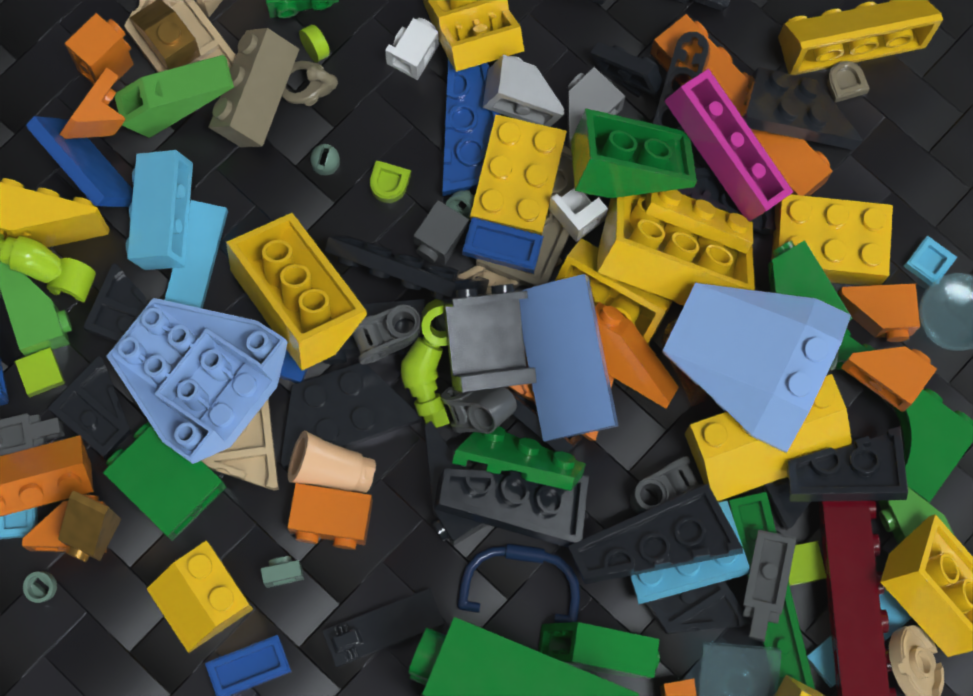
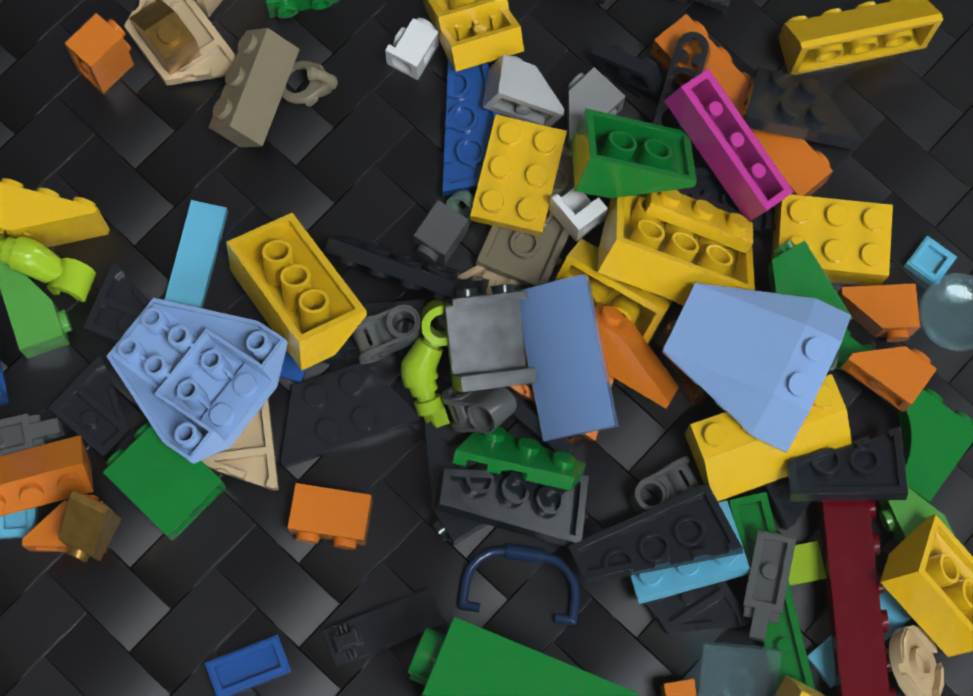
lime tile [15,347,65,397] -> none
sand green hinge [23,571,57,603] -> none
blue tile [26,116,133,207] -> none
orange slope [59,67,125,139] -> none
bright green slope [114,55,234,138] -> none
medium azure brick [126,150,193,270] -> none
yellow slope [147,540,253,653] -> none
sand green plate [261,556,304,588] -> none
light nougat plant [288,431,376,493] -> none
lime tile [299,24,330,63] -> none
sand green hinge [310,144,340,175] -> none
lime tile [370,160,411,203] -> none
blue tile [462,217,544,274] -> none
green slope [538,622,660,678] -> none
dark tan tile [827,61,870,103] -> none

